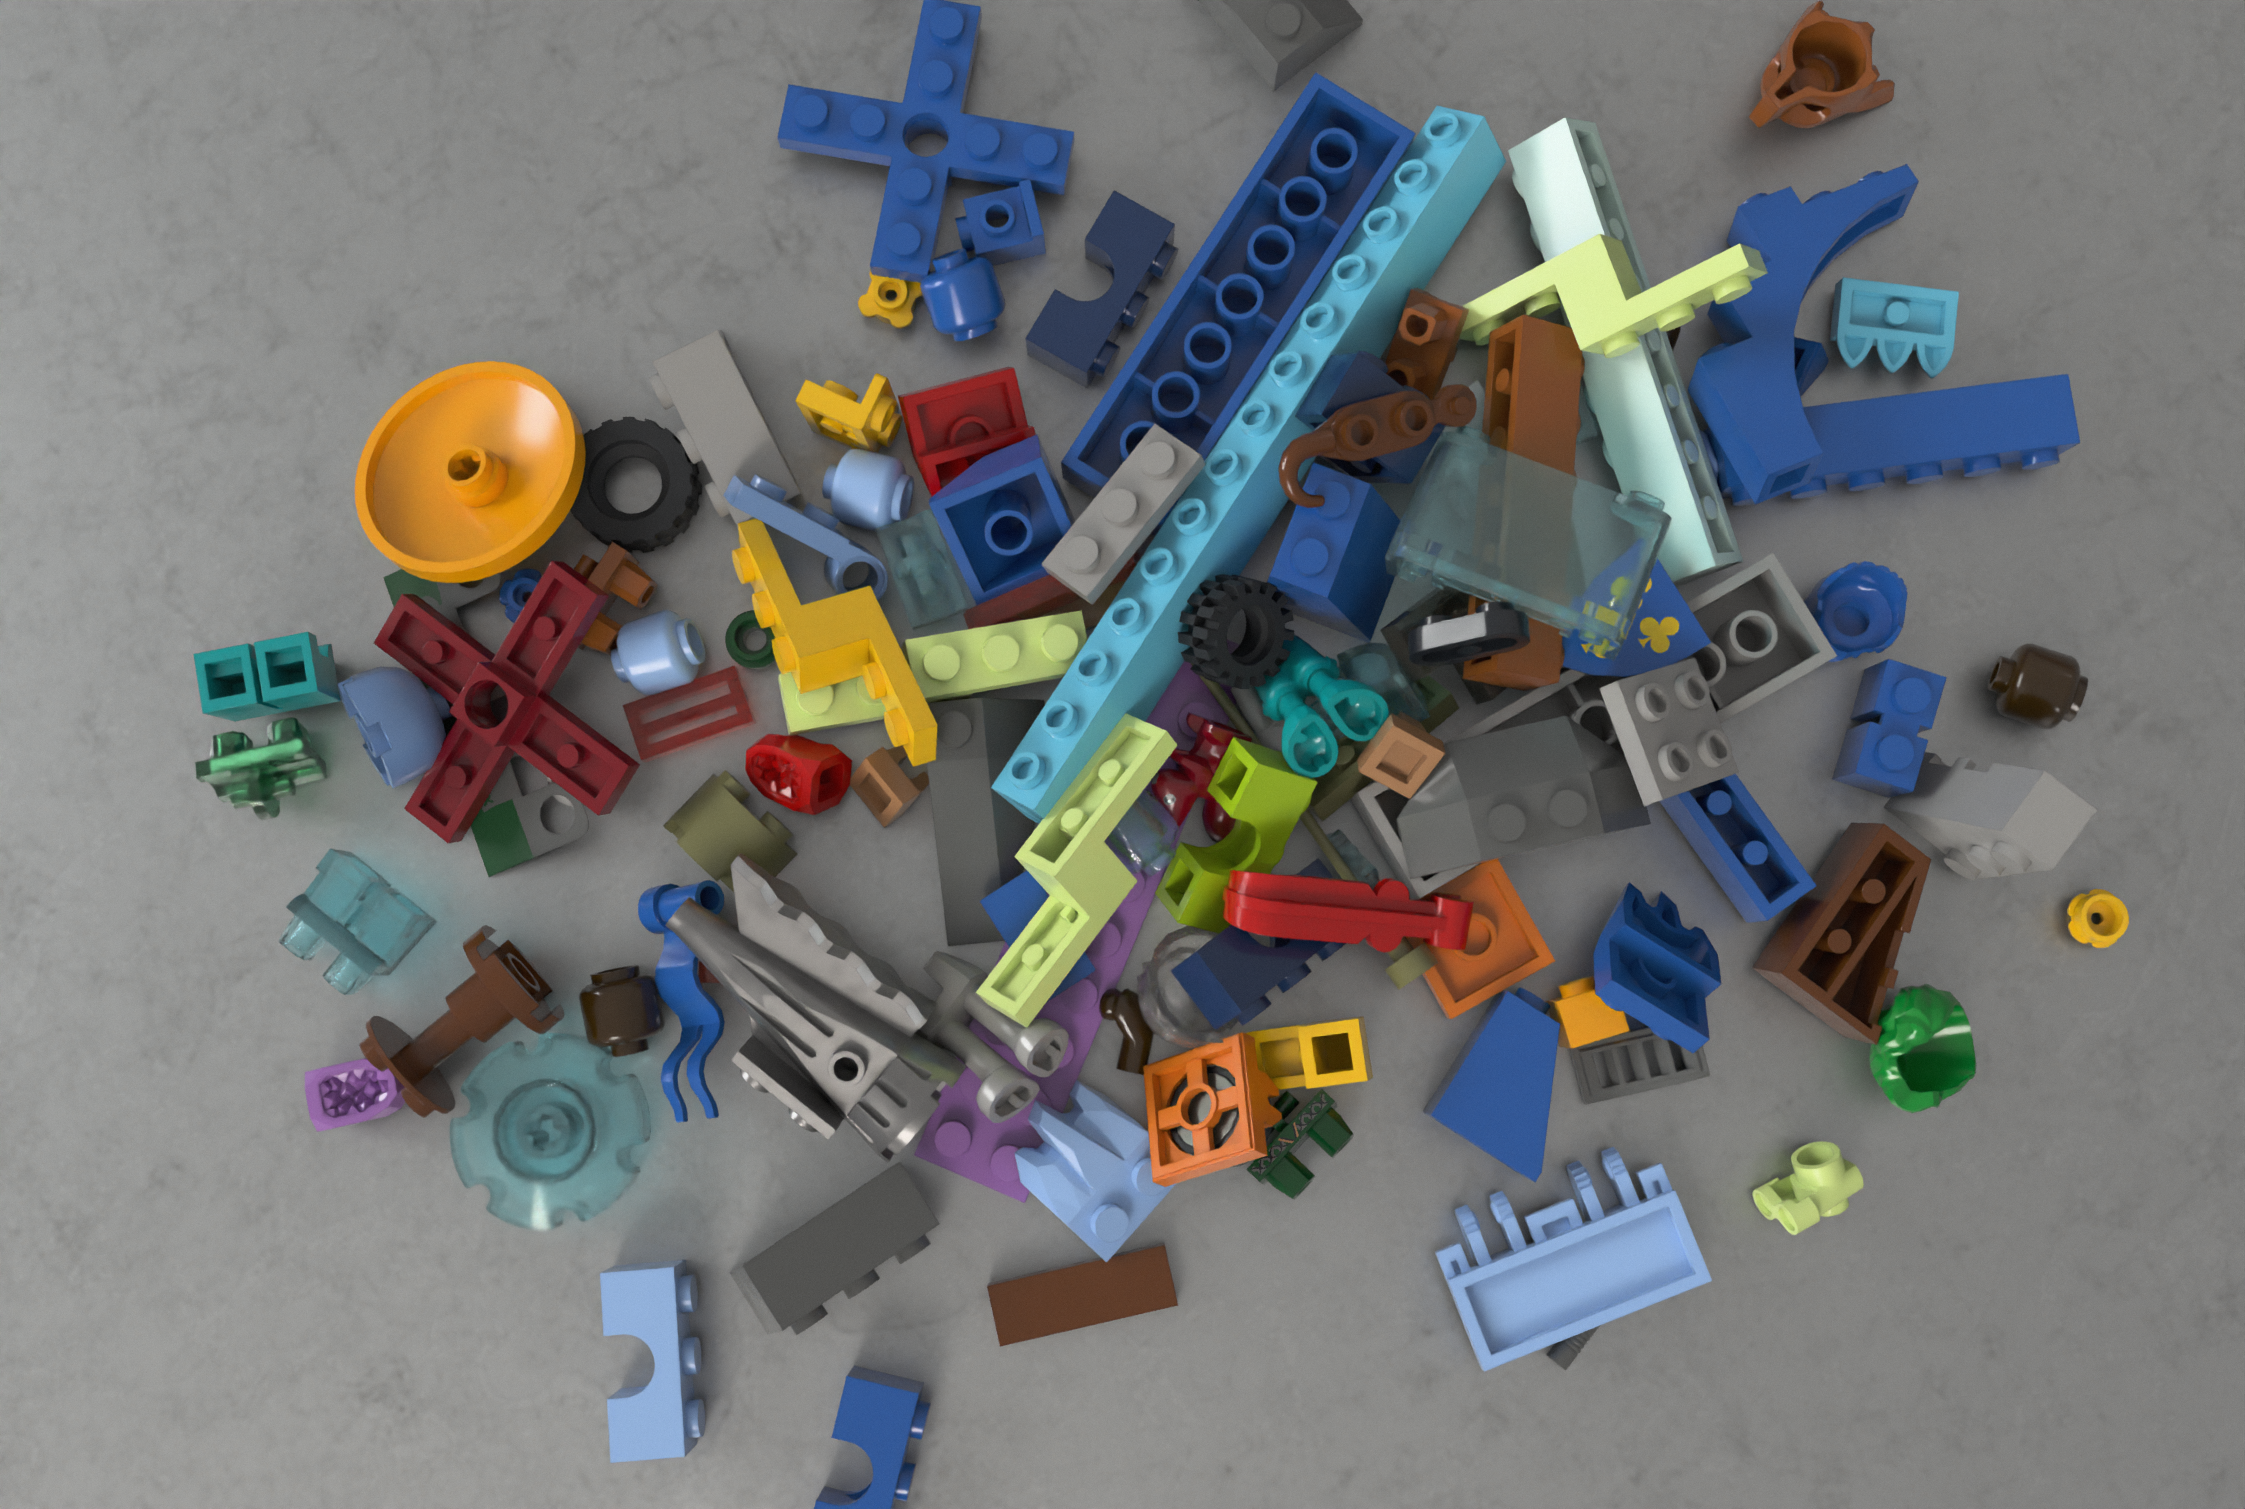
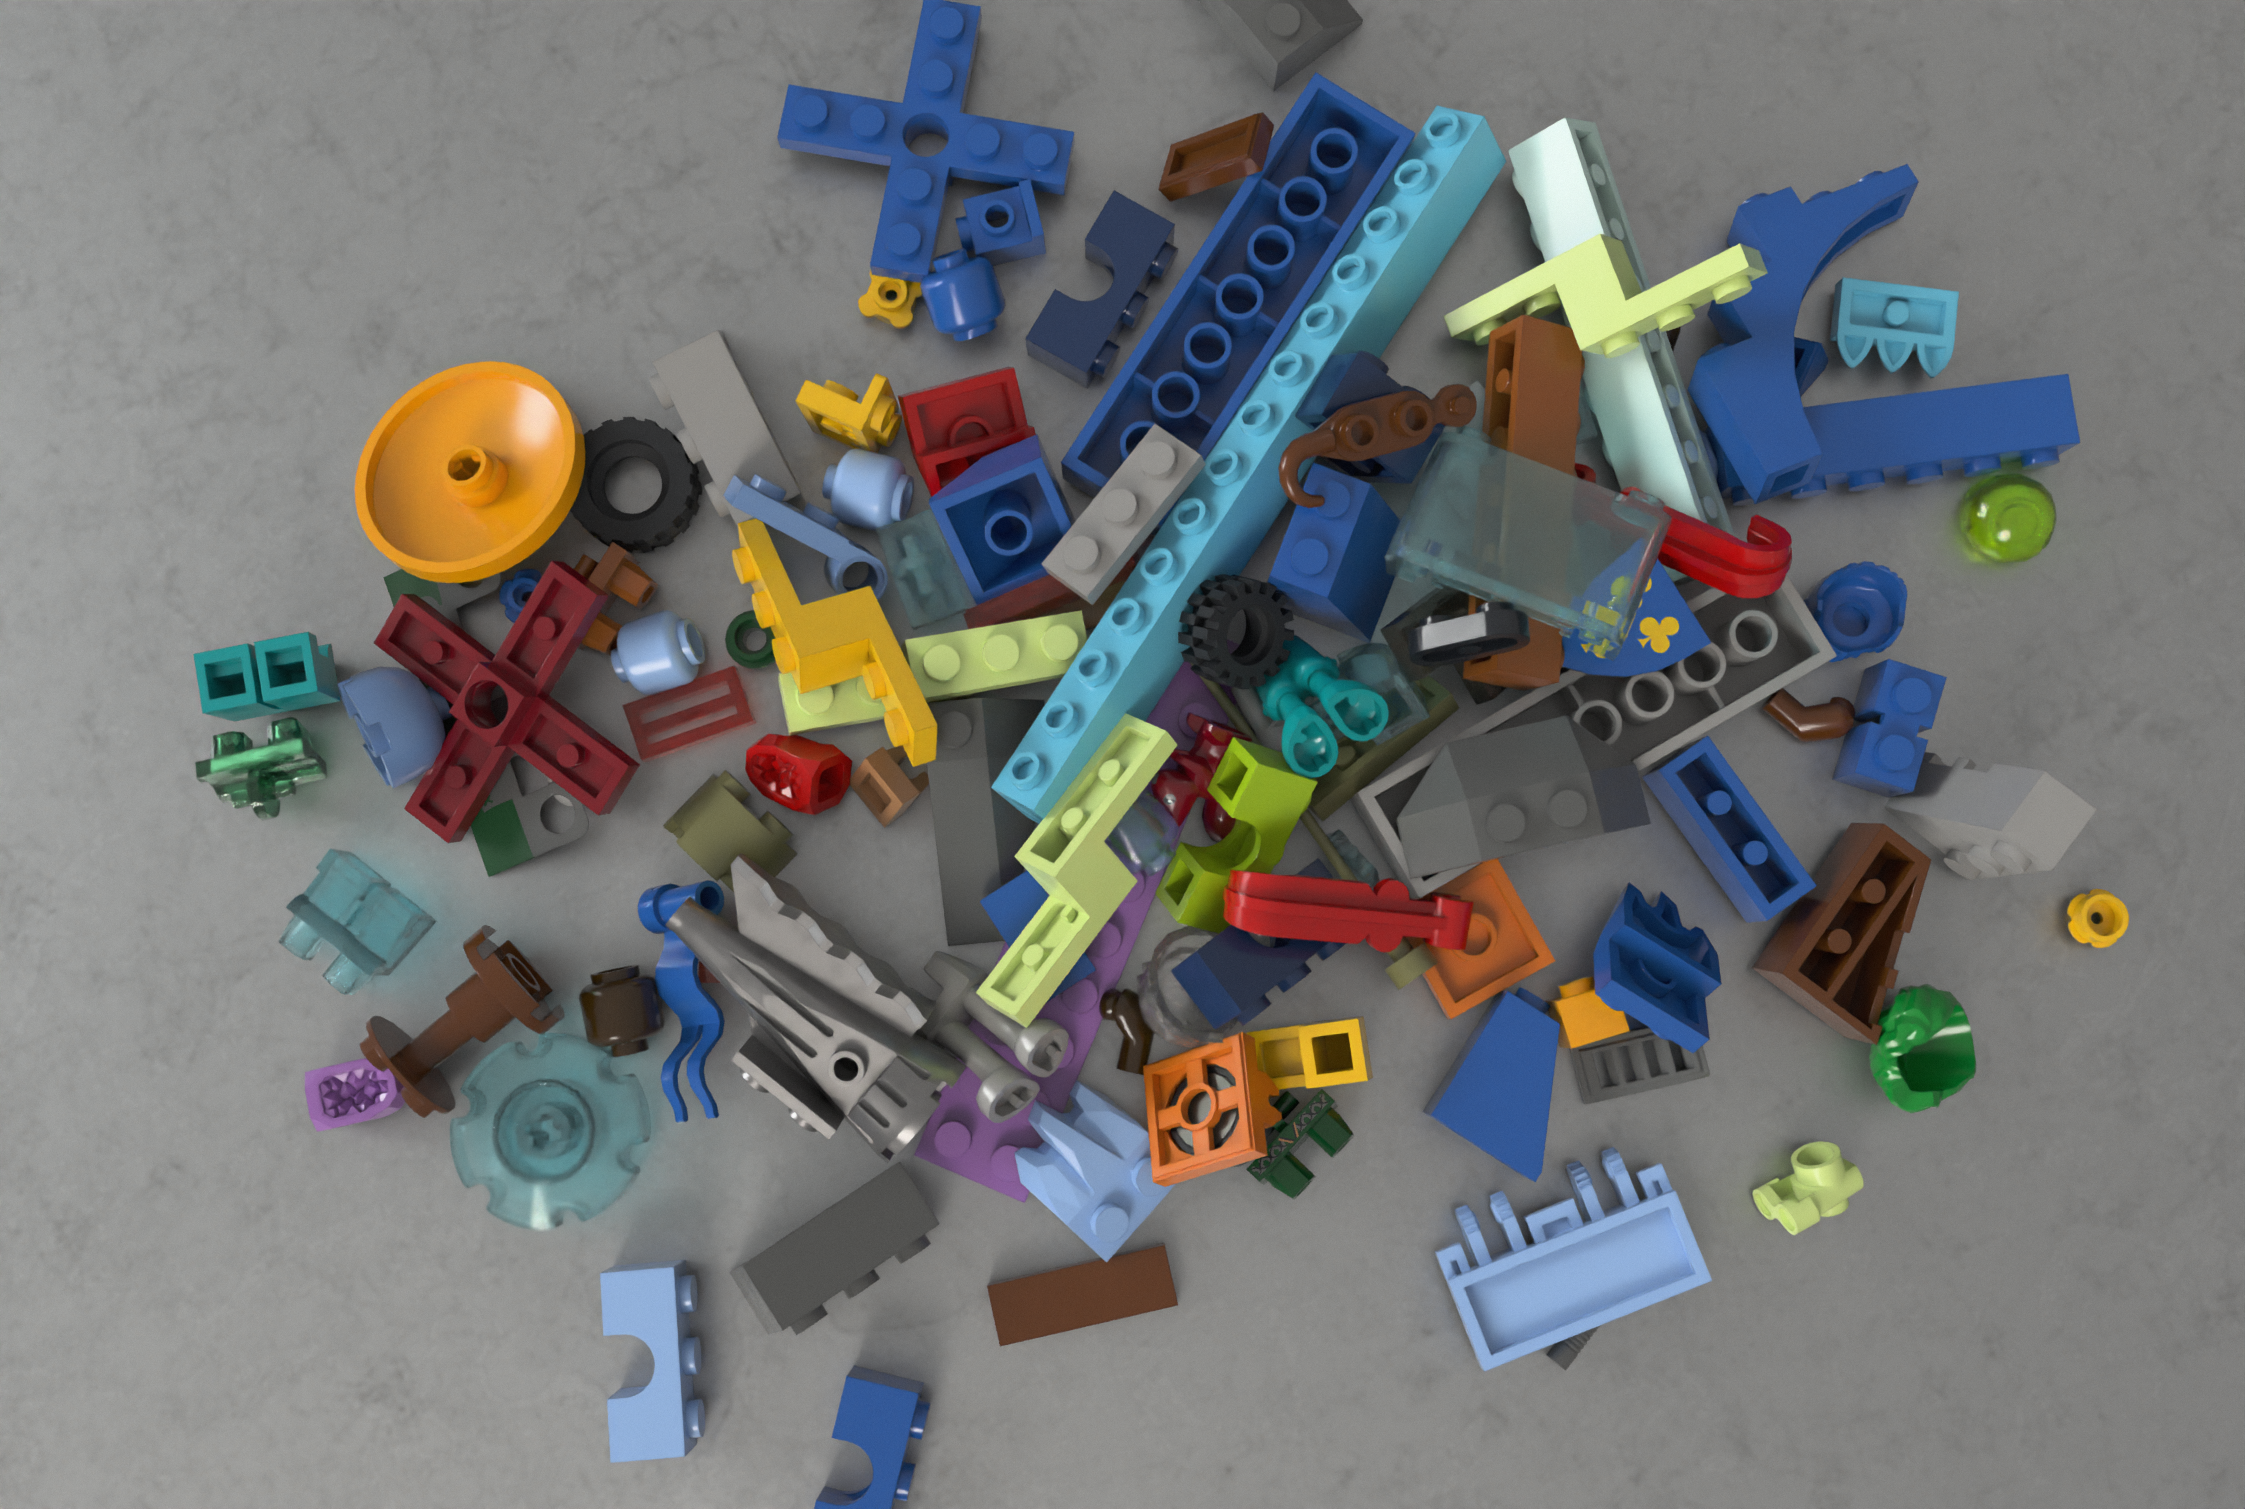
medium nougat tile [1357,711,1445,799] -> none
dark orange hips [1385,288,1470,399] -> none
light grey plate [1599,658,1739,806] -> none
dark orange piece [1749,0,1895,128] -> none
dark brown head [1988,644,2088,729] -> none
none -> reddish brown tile [1158,112,1274,202]
none -> red piece [1571,463,1792,598]
none -> reddish brown arm [1761,688,1856,742]
none -> clear neon green hair [1961,473,2057,563]

